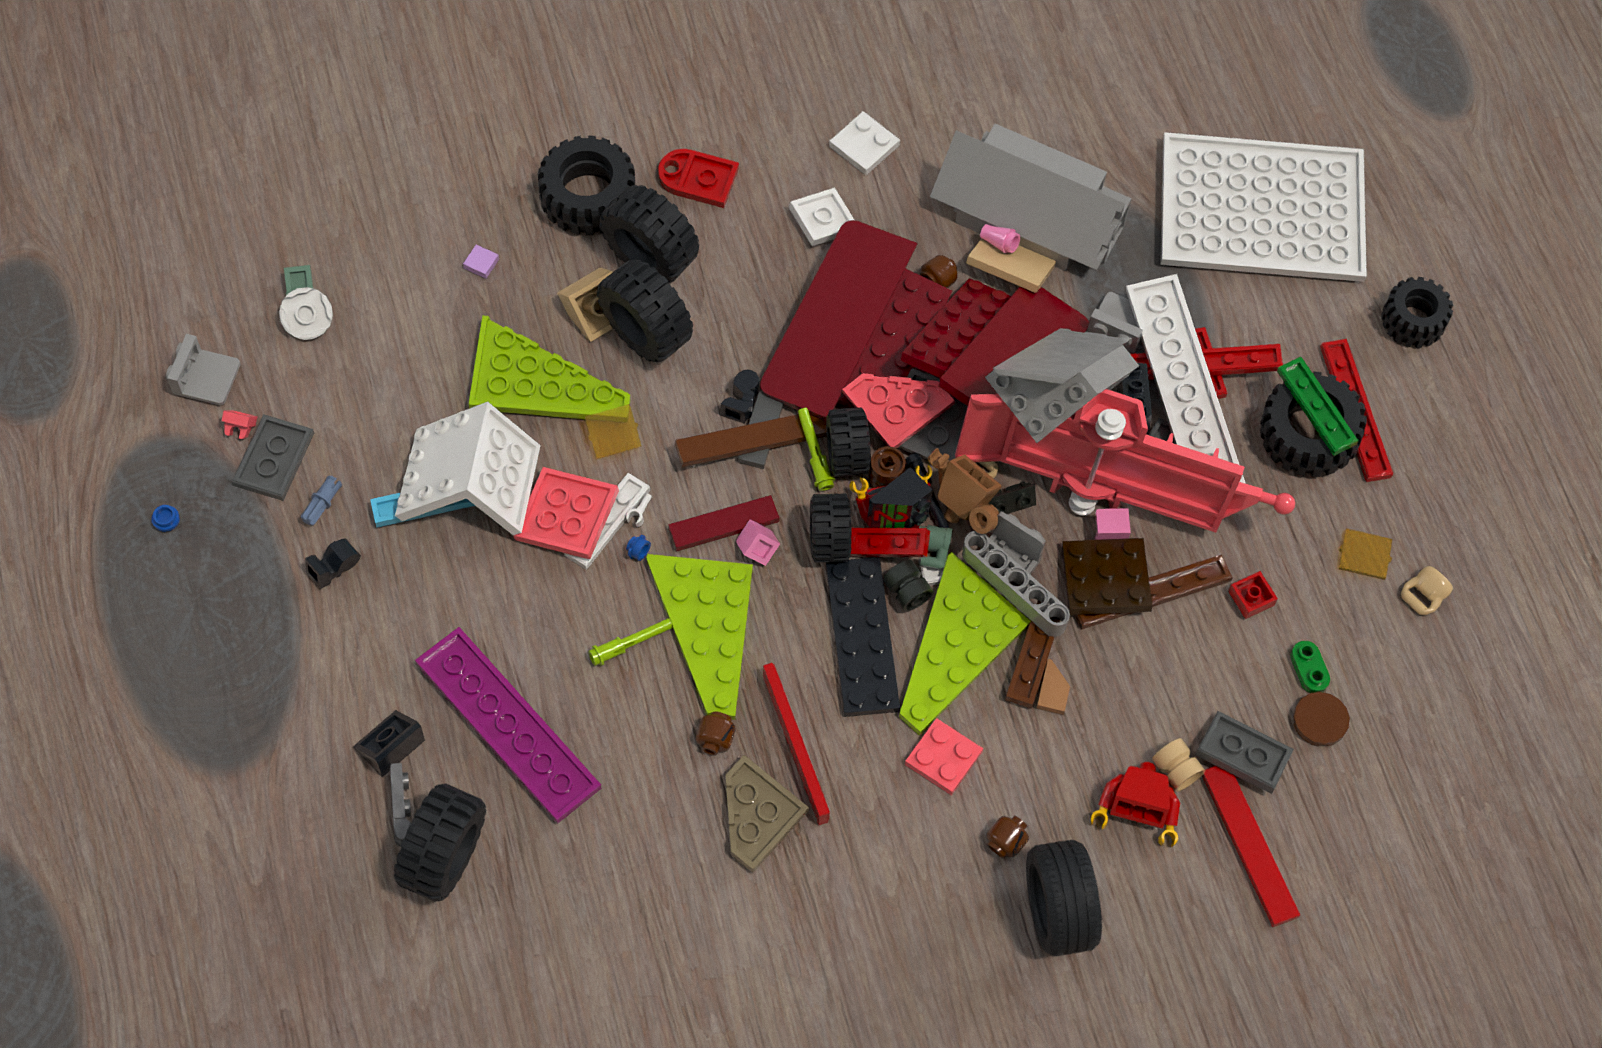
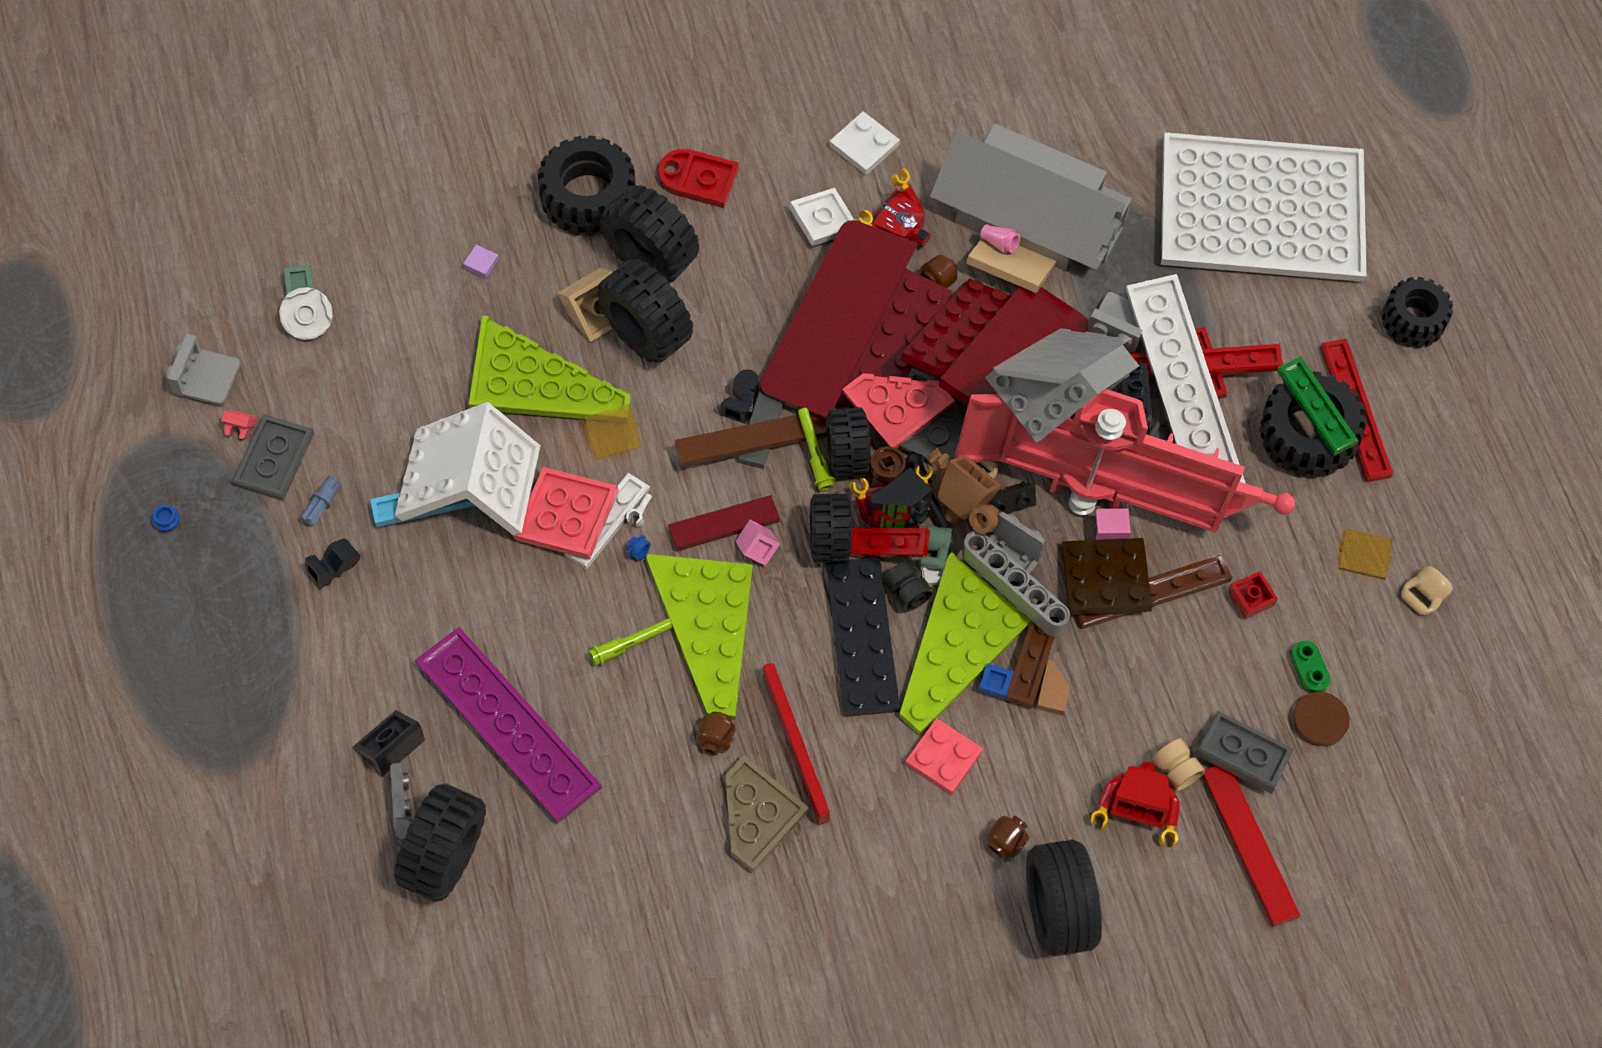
none -> torso [855,169,931,247]
none -> blue plate [978,663,1014,700]

